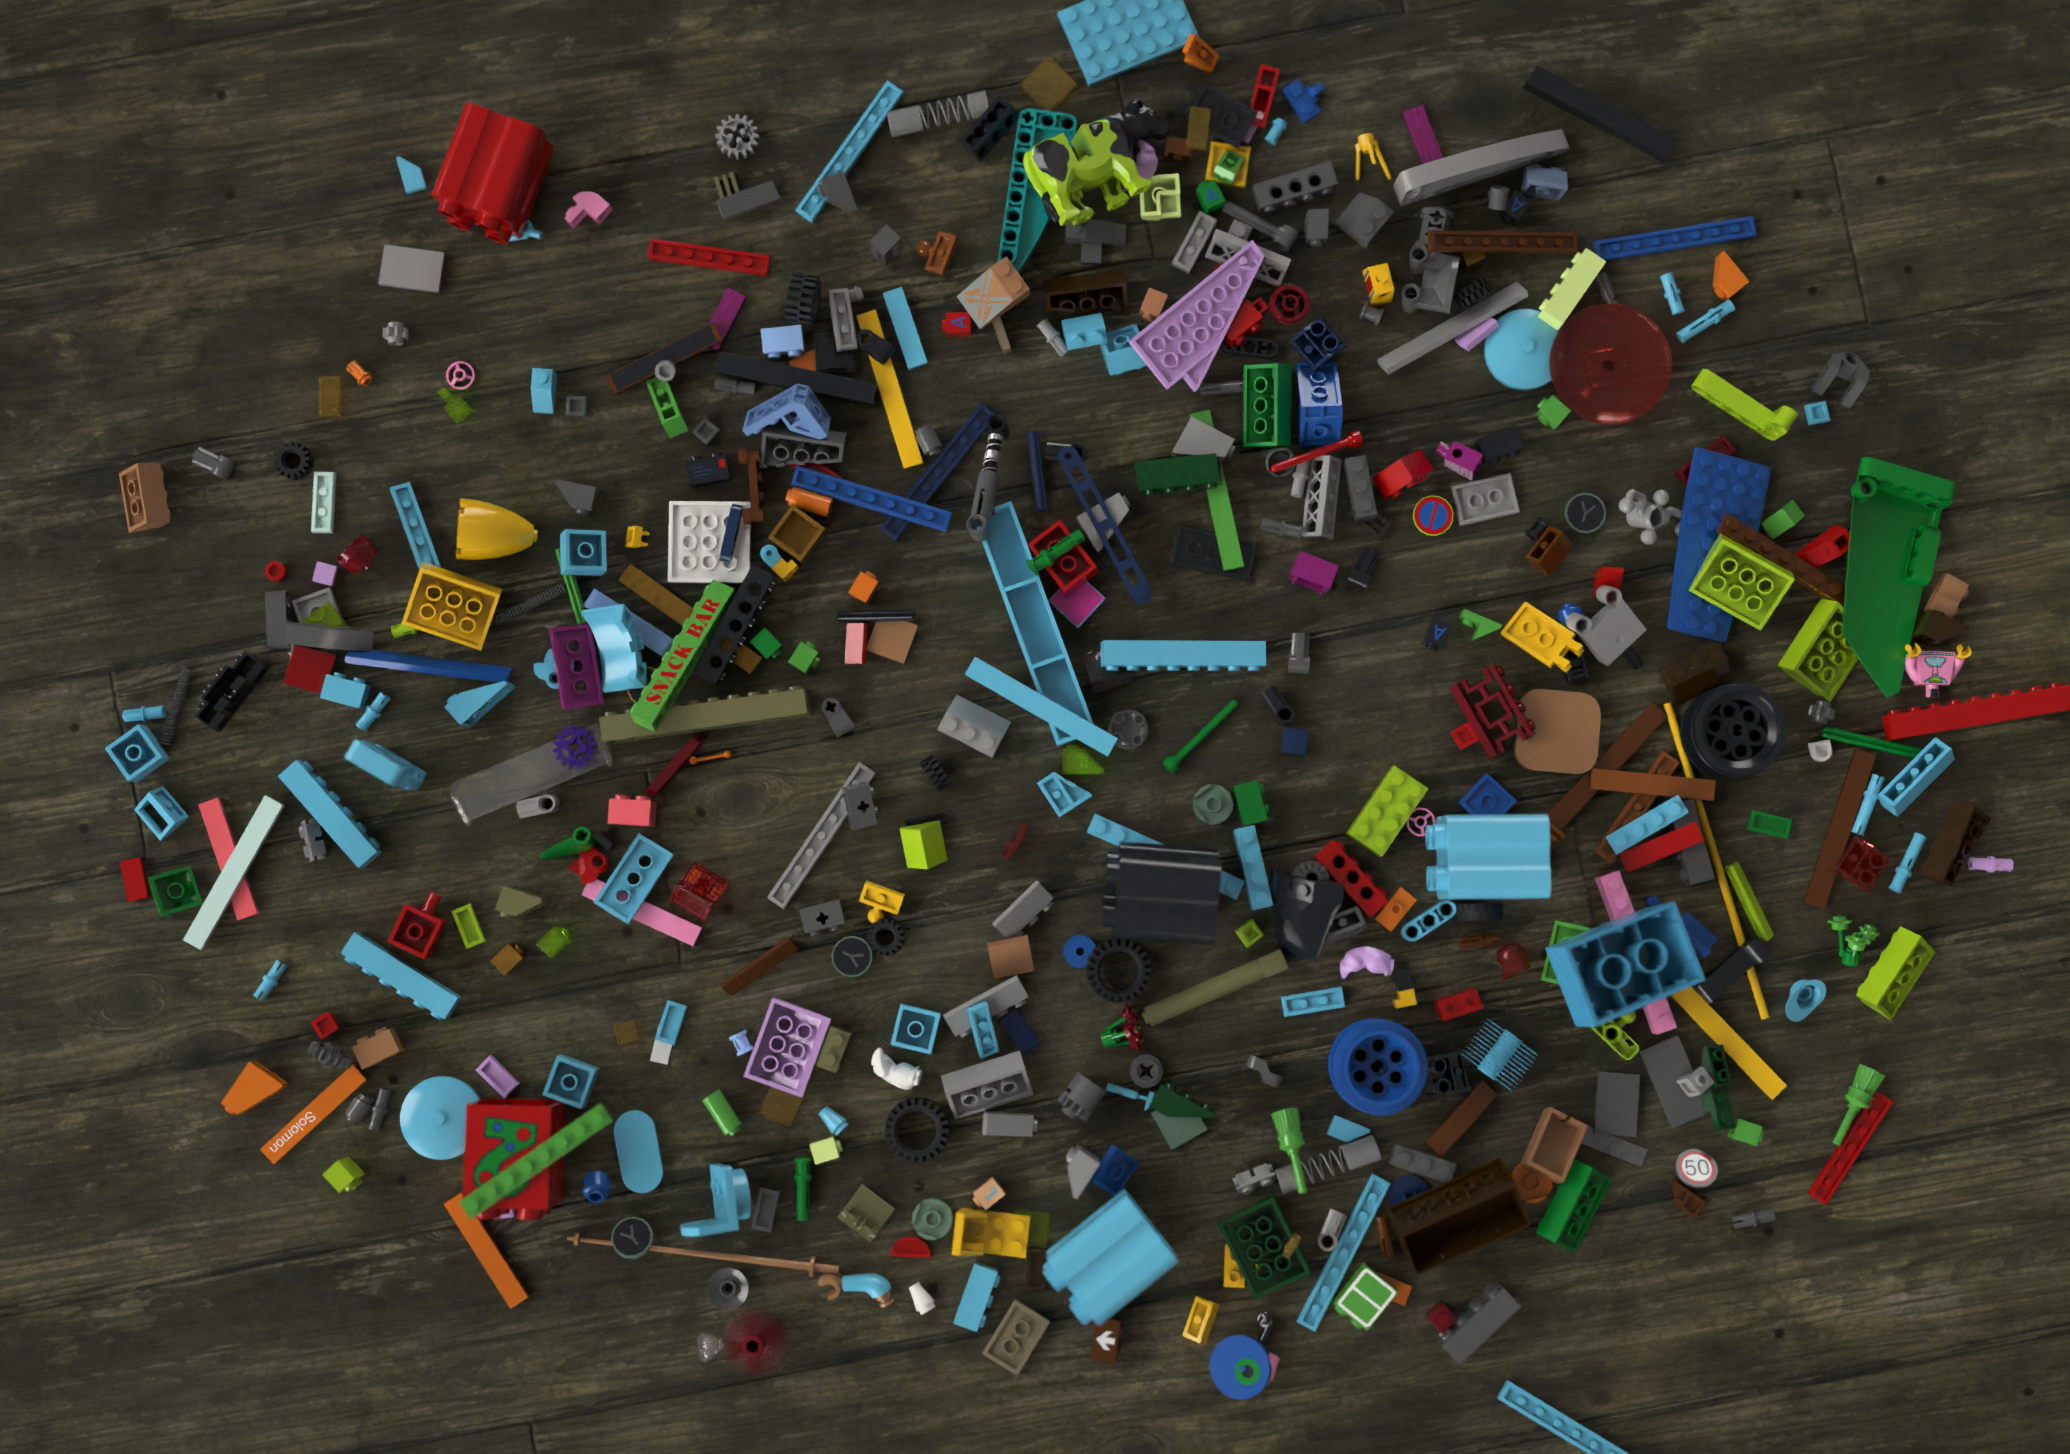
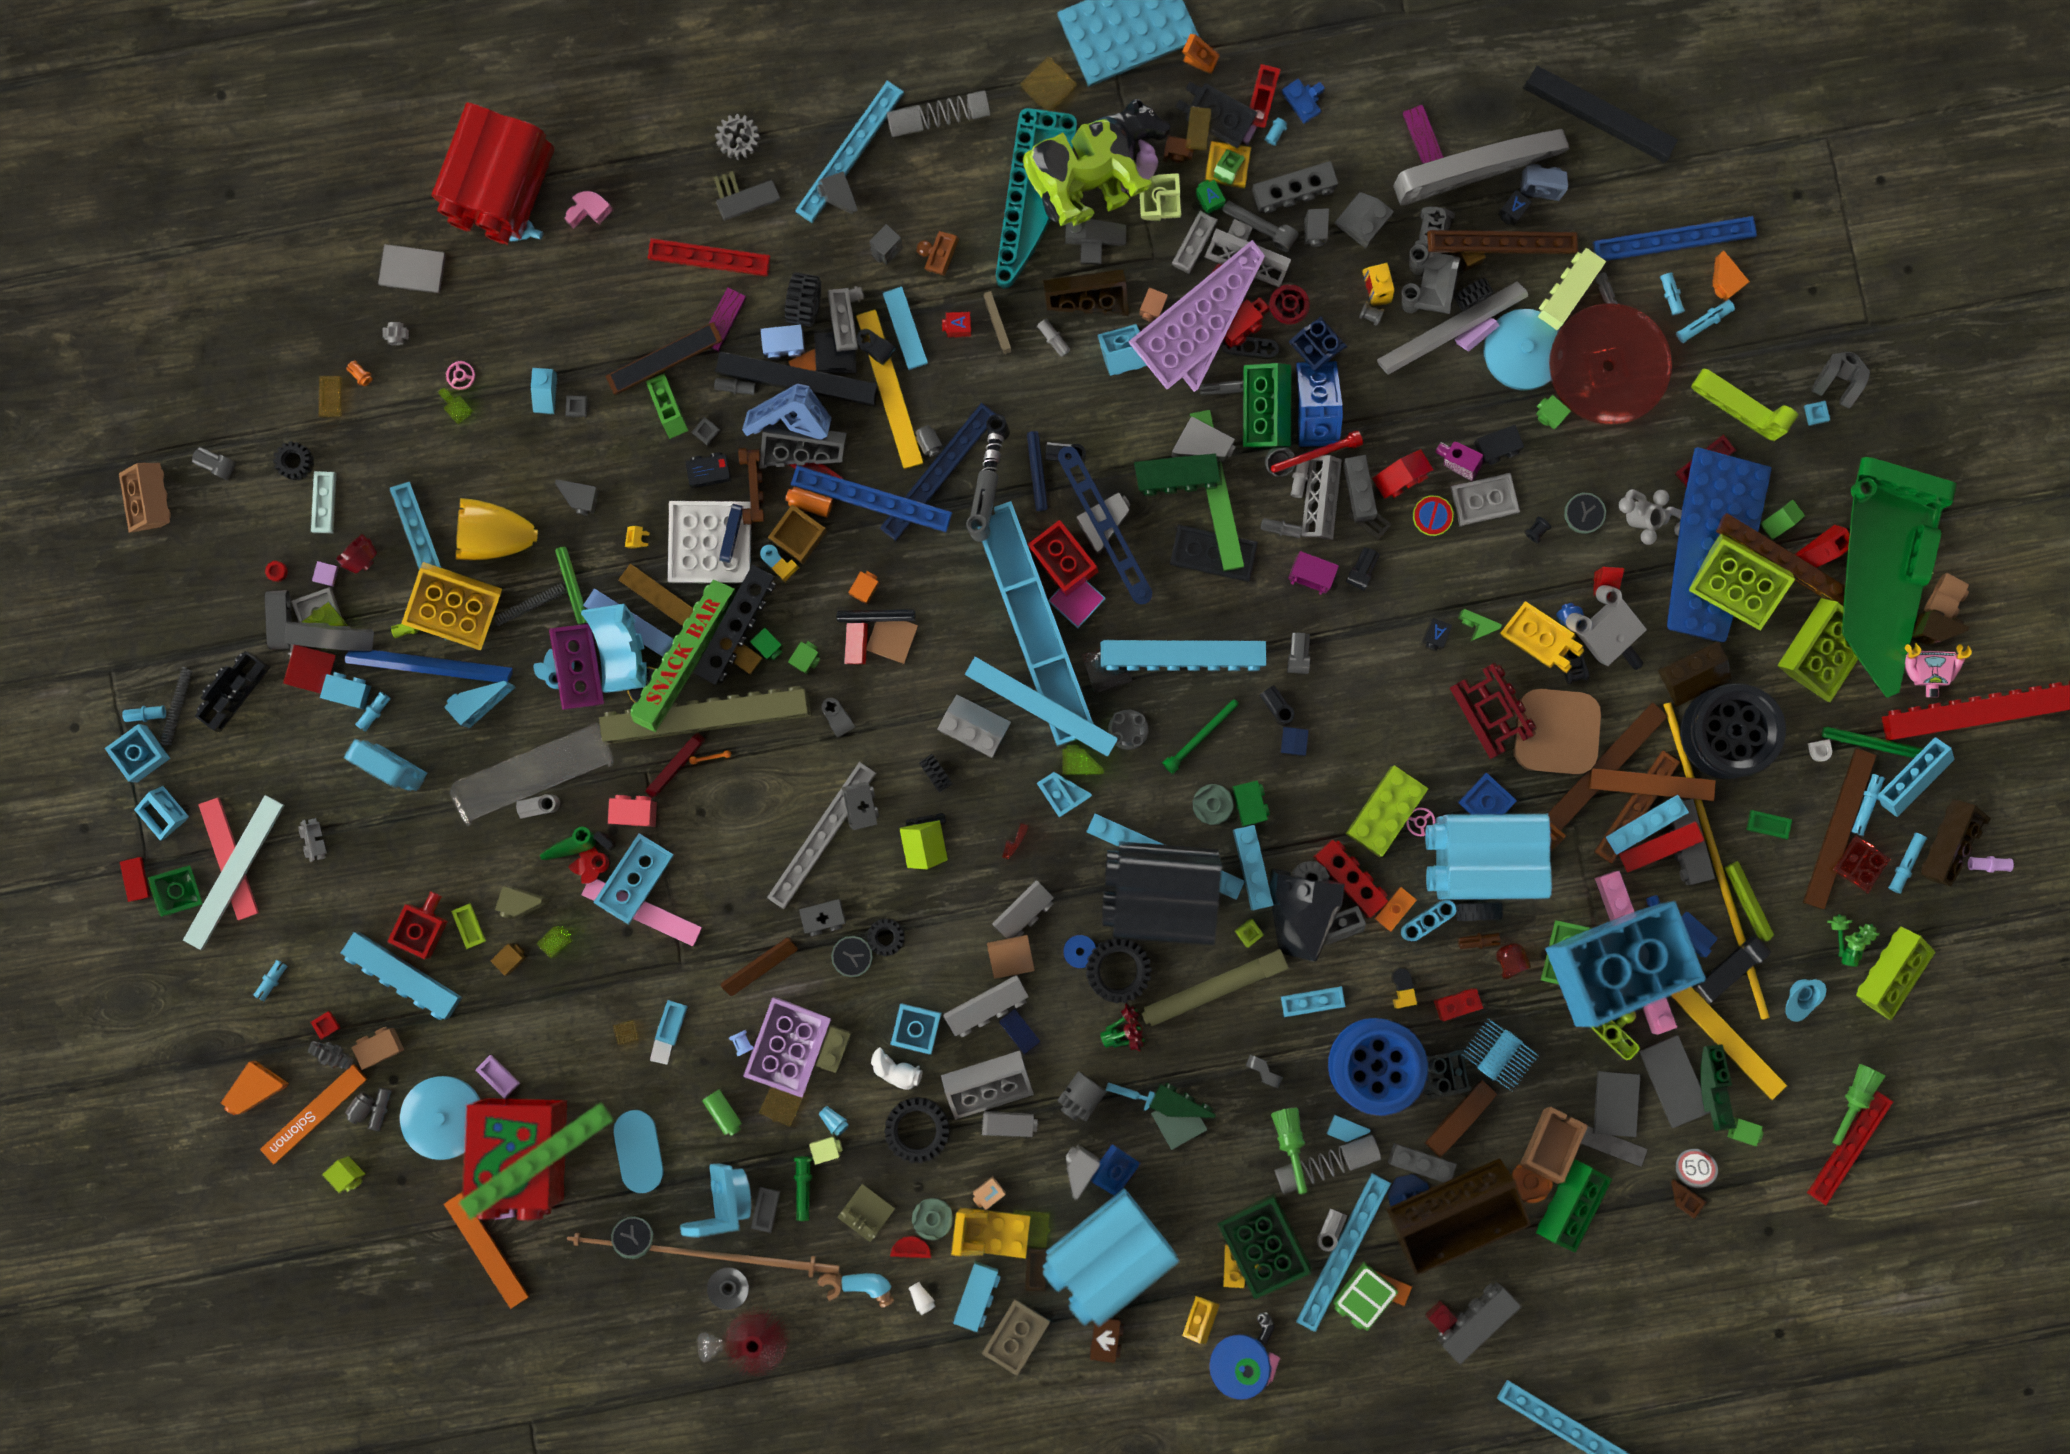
medium azure brick [278,760,382,868] -> none
medium azure tile [396,156,427,194] -> none
medium azure brick [542,1054,600,1109] -> none
dark purple gear [553,725,598,770] -> none
medium azure brick [560,529,607,576] -> none
blue head [582,1170,611,1203] -> none
light grey tile [655,360,676,382] -> none
clear red slope [669,862,730,922] -> none
yellow plate [859,881,905,924] -> none
medium nougat slope [957,256,1030,330] -> none
black brick [959,96,1019,163] -> none
medium azure tile [967,1001,1000,1059] -> none
green pin [1026,529,1085,576] -> none
medium azure brick [1061,313,1107,350] -> none
dark grey gear [1130,1055,1163,1088] -> none
light grey hinge [1232,1163,1277,1195] -> none
clear yellow tile [1283,1233,1301,1259] -> none
lavender animal [1339,946,1394,979] -> none
yellow plant [1355,133,1391,181] -> none
reddish brown axle [1375,1215,1395,1258] -> none
red tile [1450,722,1479,750] -> none
dark grey piece [1486,183,1510,210] -> none
reddish brown brick [1525,525,1574,577] -> none
light grey bracket [1676,1066,1714,1097] -> none
dark grey axle [1732,1209,1775,1230] -> none
dark grey gear [1808,701,1836,724] -> none

